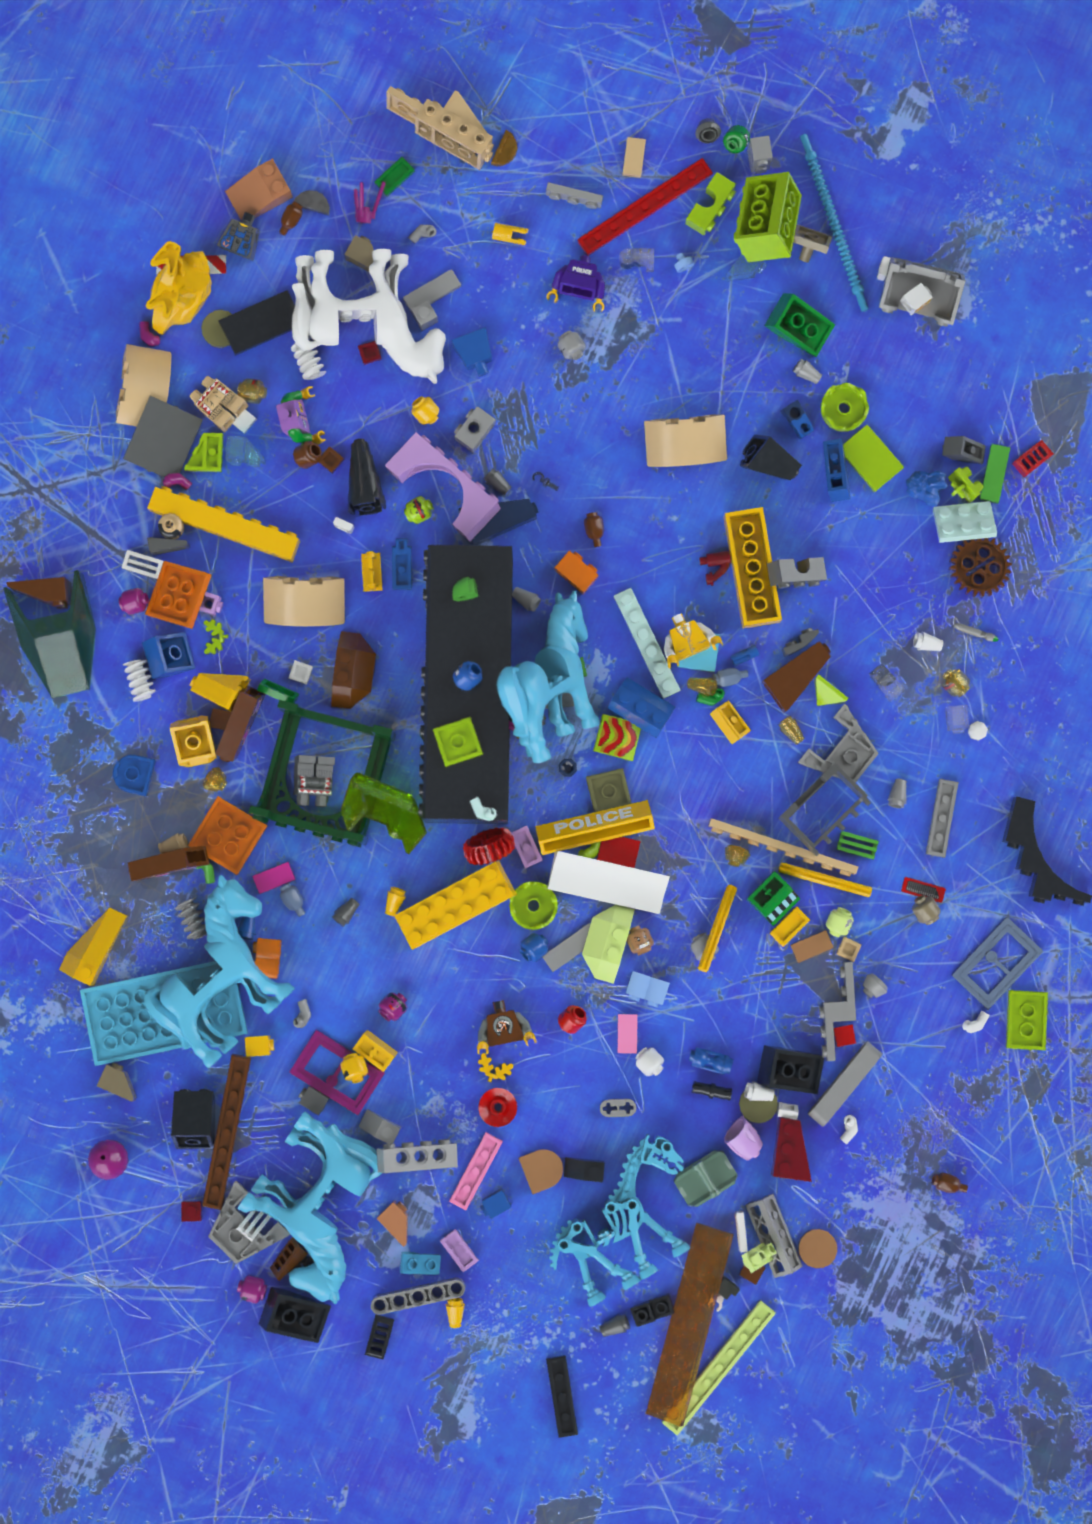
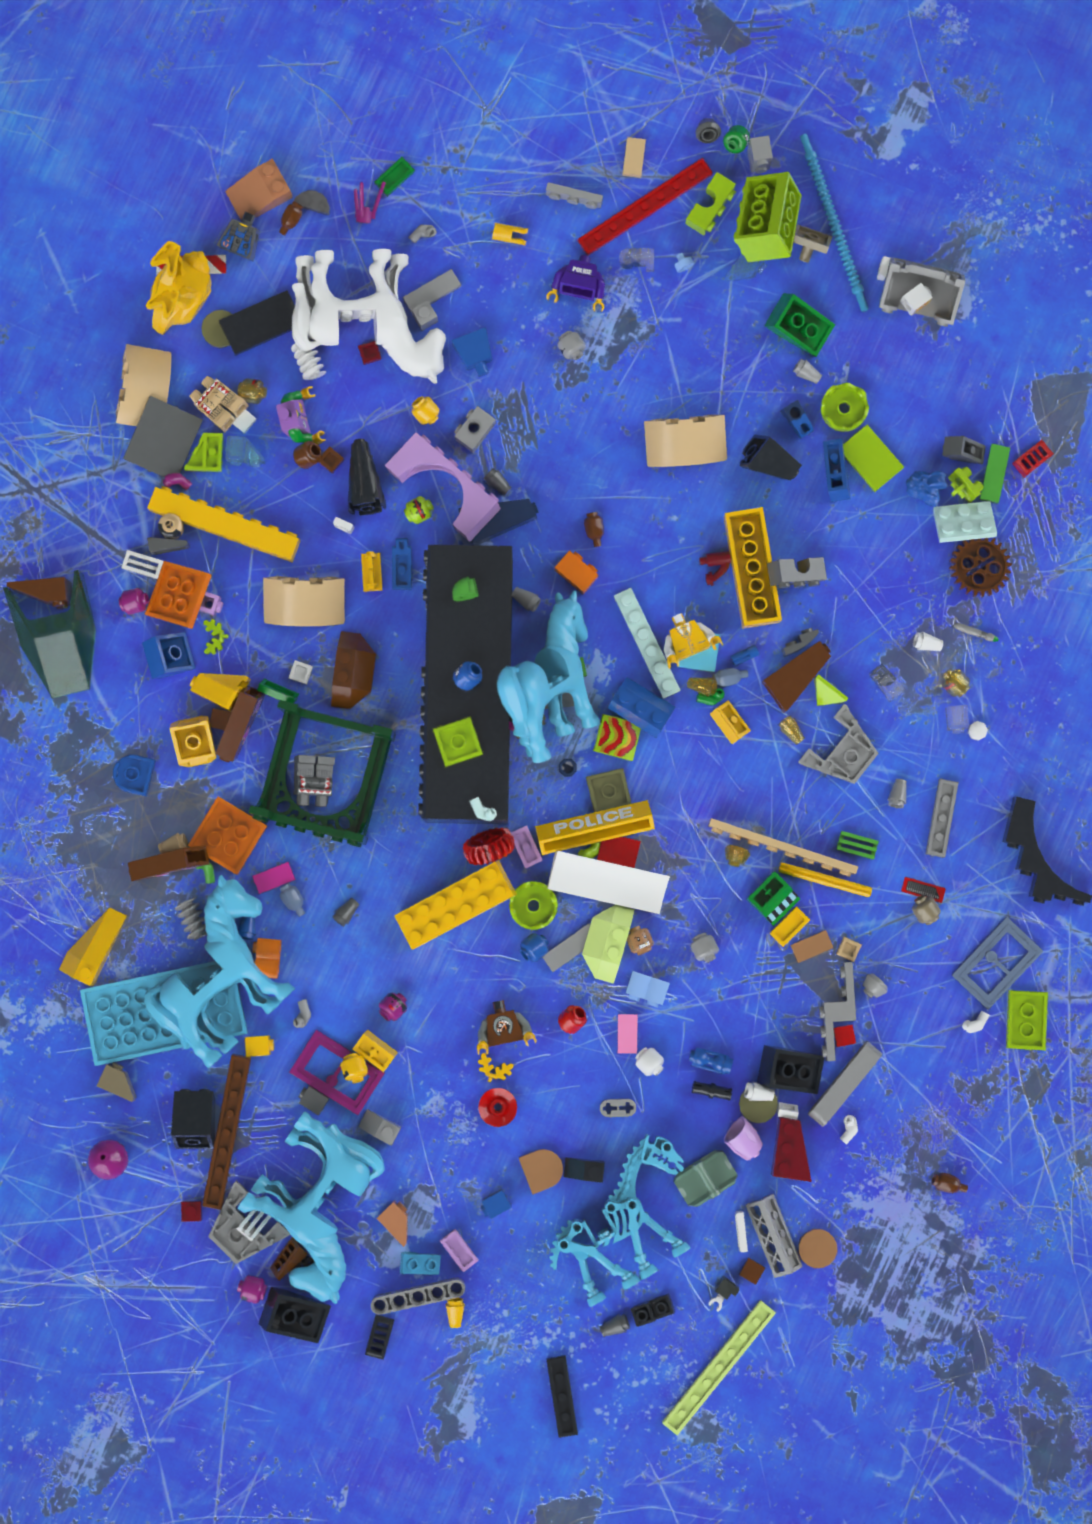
white piece [123,659,156,702] -> none
magenta arm [139,321,160,346] -> none
clear yellow cone [202,767,227,792] -> none
clear neon green windscreen [341,773,427,854] -> none
dark tan slope [344,235,374,272] -> none
light grey brick [377,1139,458,1173] -> none
yellow cone [385,887,406,916] -> none
tan wedge [387,86,494,170] -> none
bright pink tile [449,1132,503,1210] -> none
pearl gold tile [491,130,517,167] -> none
clear smoke hand [532,472,559,491] -> none
clear orange plate [646,1223,734,1426] -> none
yellow axle [698,885,737,972] -> none
yellowish green hips [741,1242,777,1273] -> none
dark grey hinge [778,763,871,856] -> none
yellowish green head [826,907,854,937] -> none

